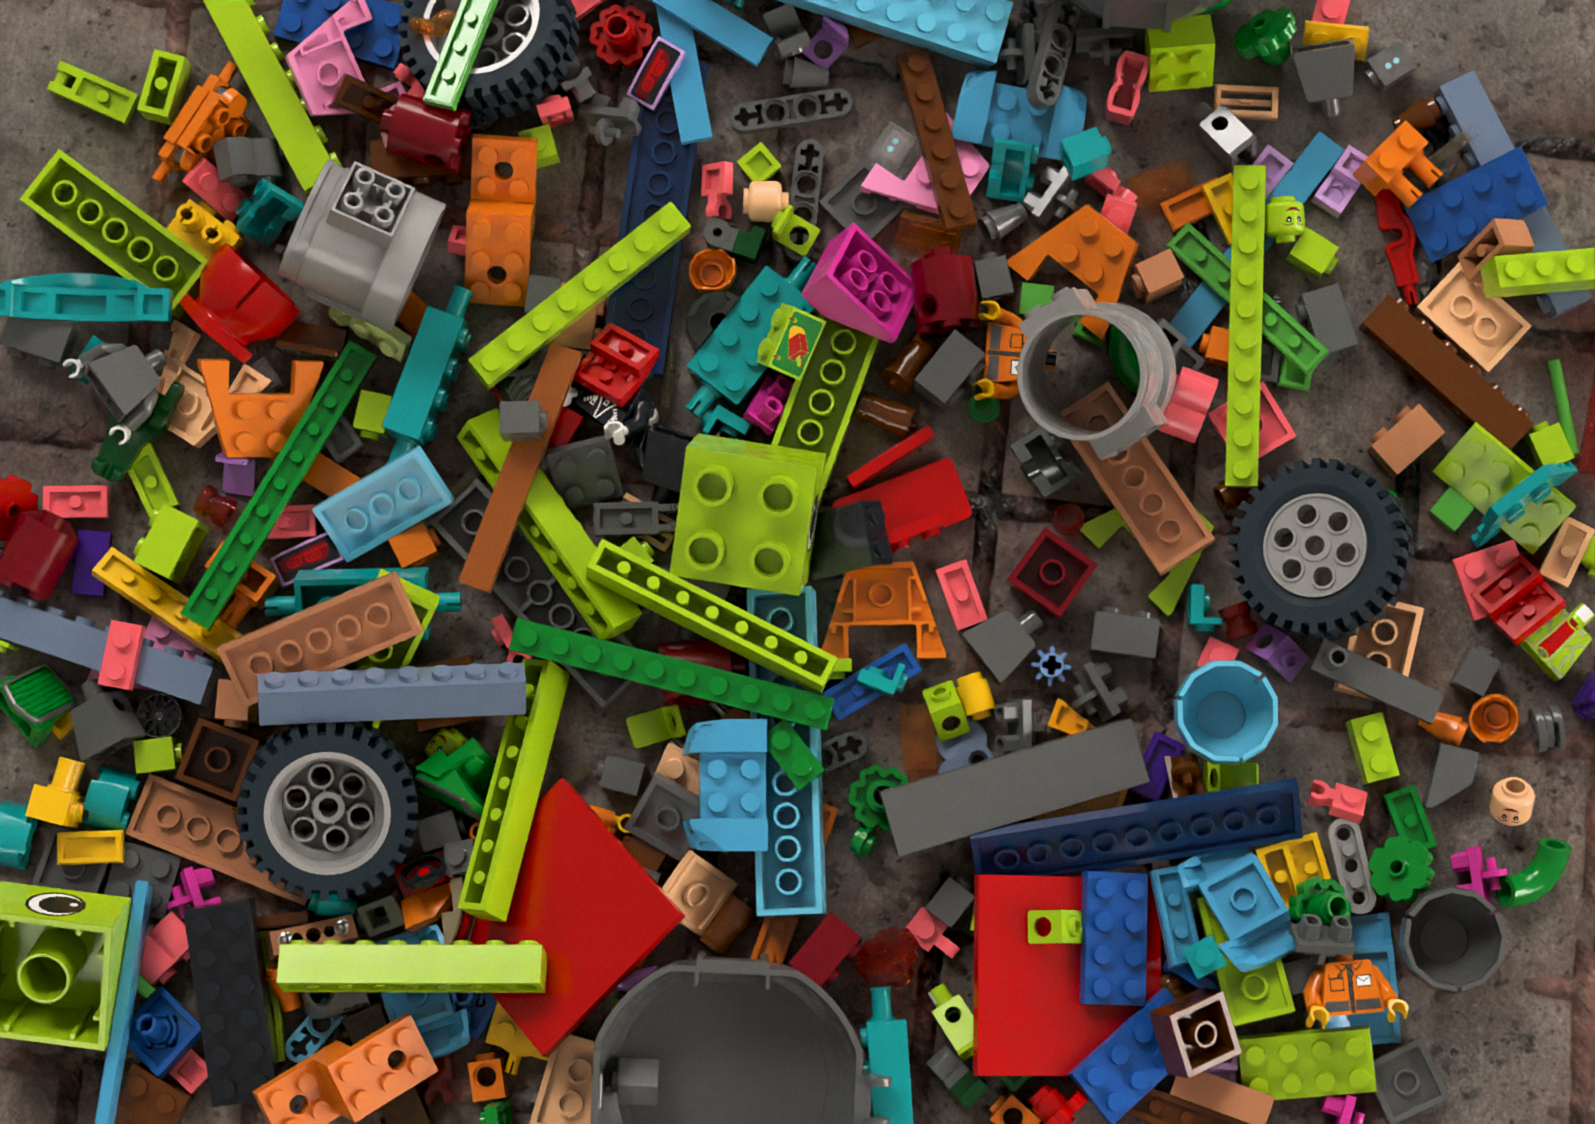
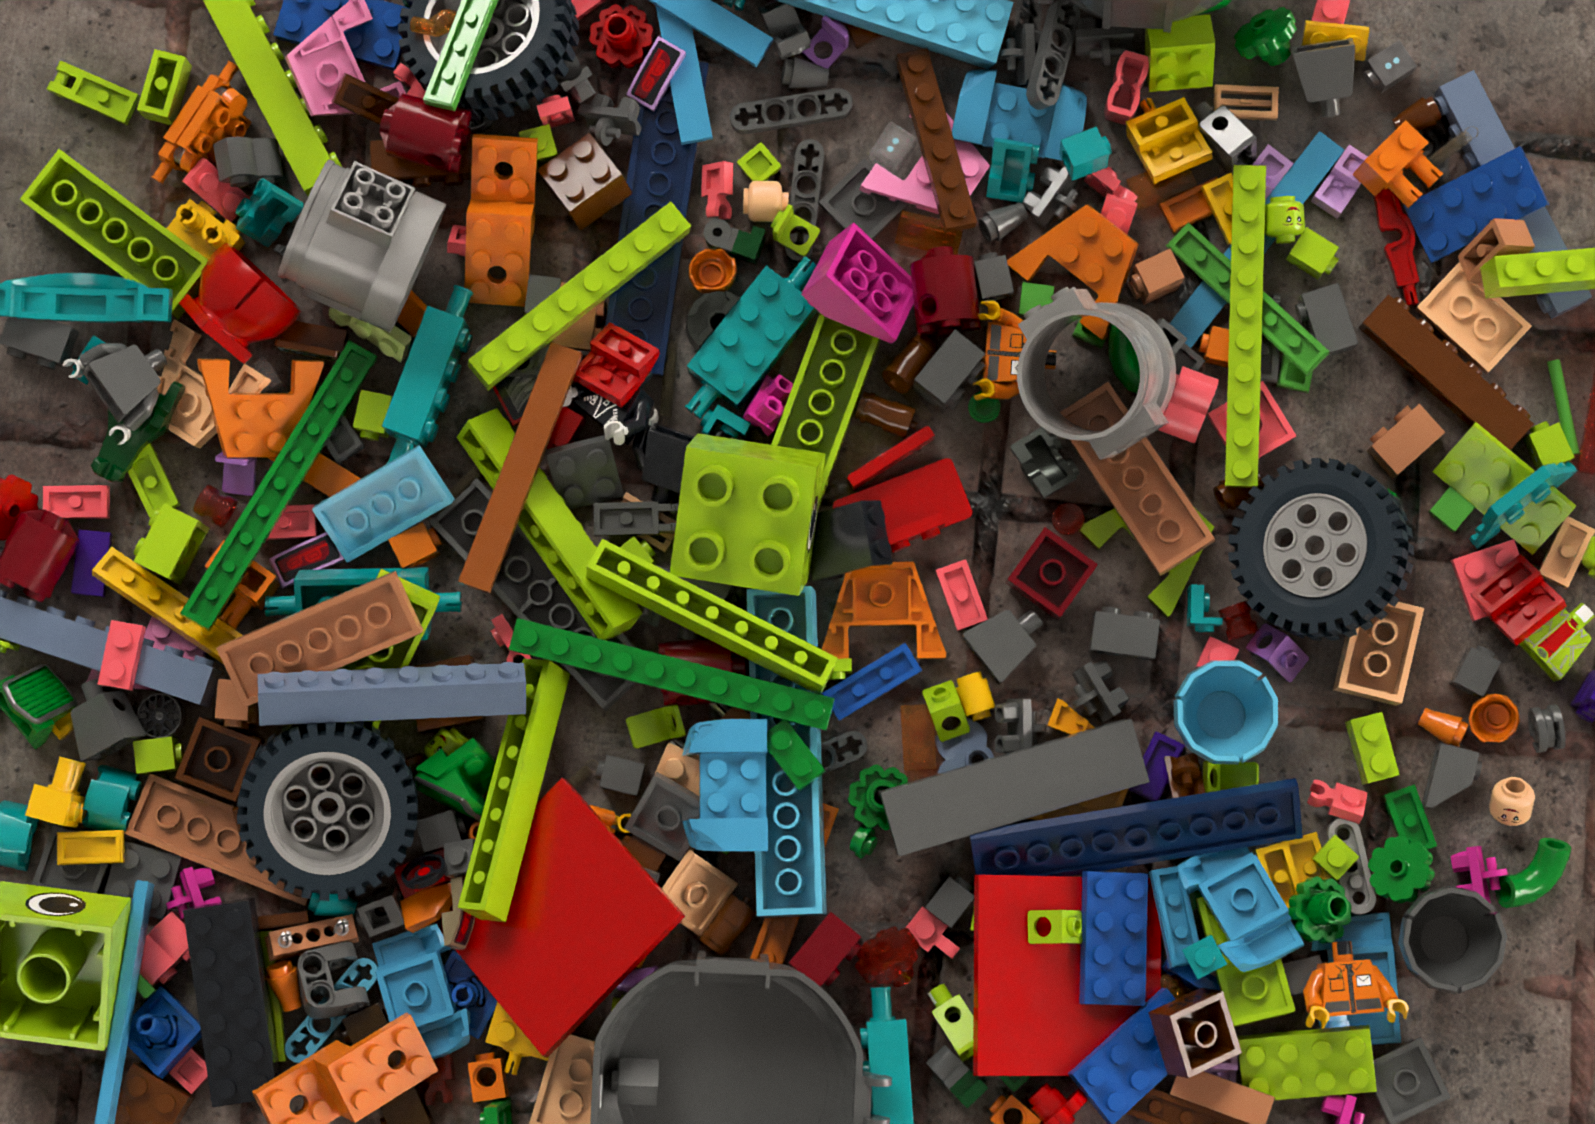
lime brick [276,940,548,993] -> none
dark grey brick [500,400,549,442] -> none
brick [756,303,827,381] -> none
teal bracket [857,663,909,698] -> none
medium blue gear [1030,646,1072,687] -> none
dark grey hips [1289,914,1356,966] -> none
dark grey piece [1310,639,1445,724] -> none
none -> reddish brown brick [537,133,633,230]
none -> yellow plate [1126,97,1212,184]
none -> lime plate [1311,834,1359,881]

